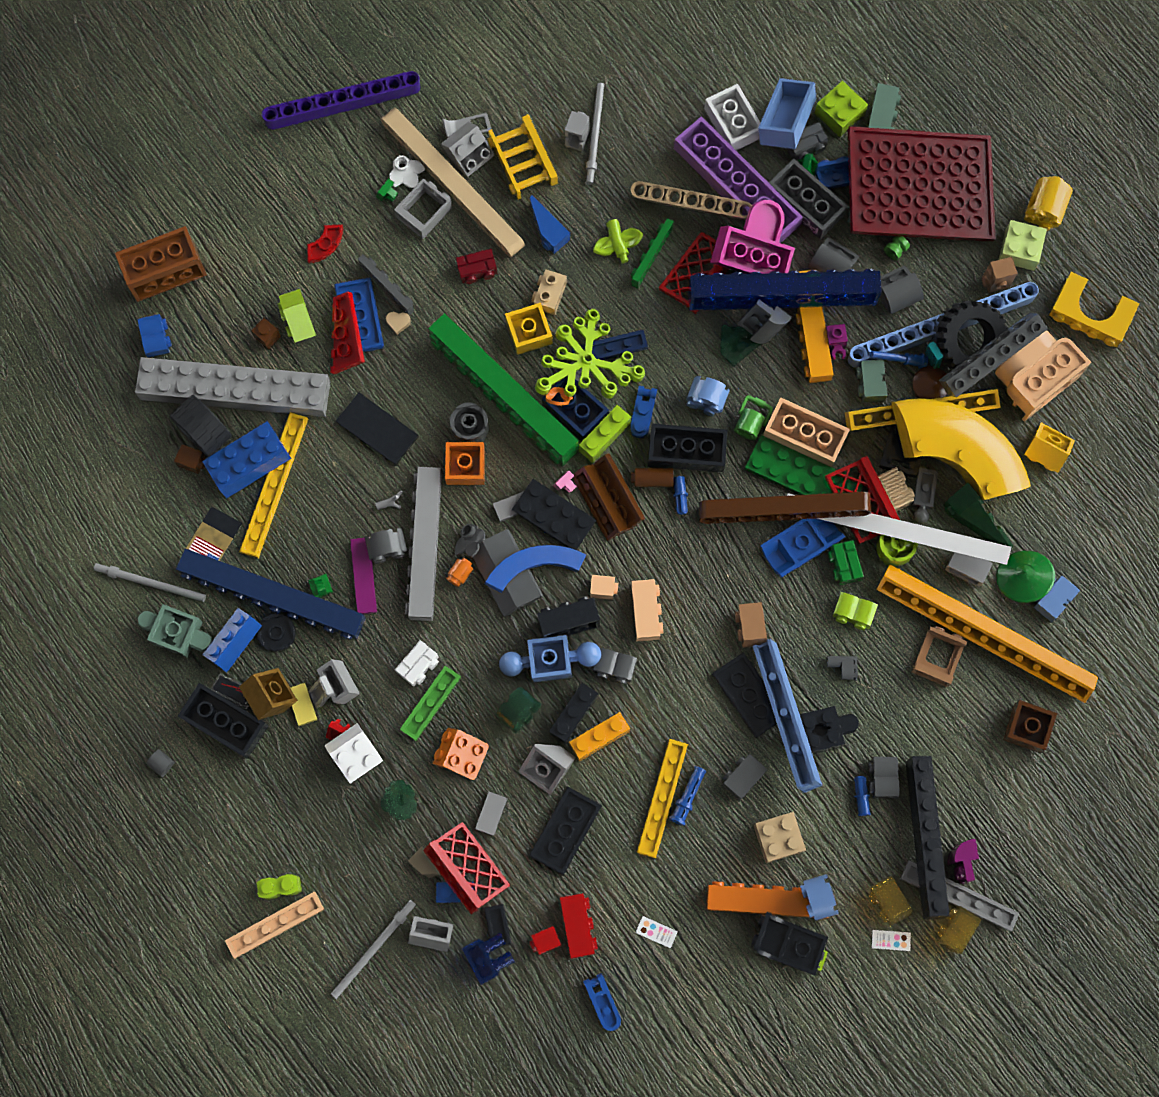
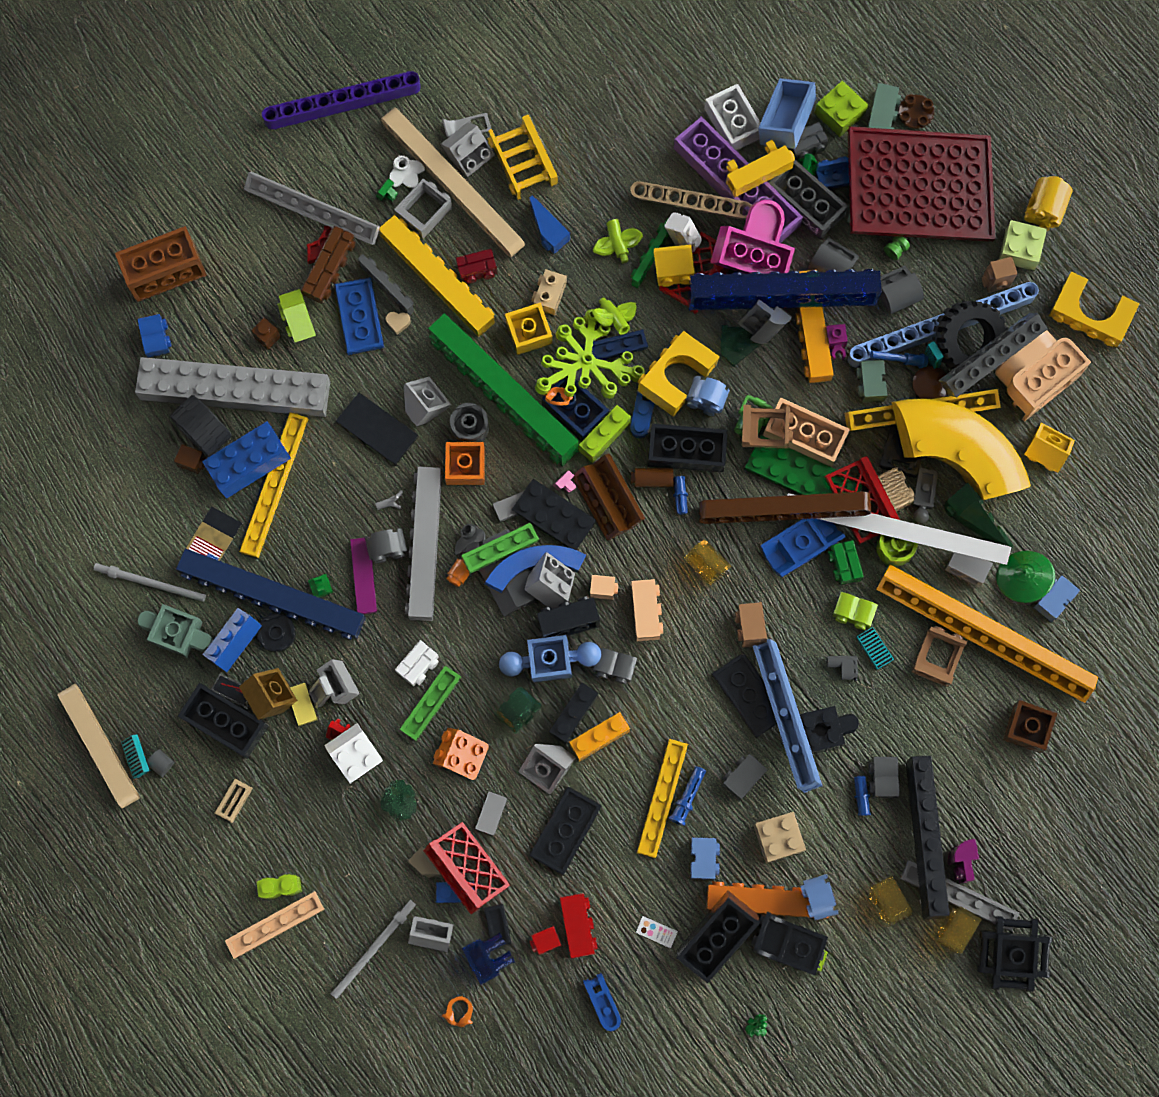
red wing [330,291,365,374] -> none
light grey brick [565,111,589,151] -> none
light grey bar [586,83,604,185] -> none
white sticker [872,930,911,951] -> none
none -> tan beam [58,684,140,809]
none -> teal tile [121,734,149,779]
none -> tan tile [215,779,253,823]
none -> light grey plate [244,172,380,245]
none -> reddish brown brick [301,226,356,304]
none -> yellow brick [379,215,495,337]
none -> light grey slope [404,377,451,426]
none -> orange piece [442,996,473,1027]
none -> bright green plate [461,523,539,574]
none -> light grey slope [524,552,575,609]
none -> lime plant [592,297,637,335]
none -> yellow arch [637,331,720,417]
none -> yellow slope [654,244,696,287]
none -> white brick [665,212,702,253]
none -> black brick [676,891,760,983]
none -> clear yellow brick [684,539,732,586]
none -> medium blue brick [690,838,720,880]
none -> yellow brick [726,140,795,197]
none -> medium nougat window [742,405,793,448]
none -> green plant [745,1014,767,1037]
none -> tile [856,627,894,670]
none -> reddish brown dish [898,94,934,129]
none -> black brick [977,916,1053,992]

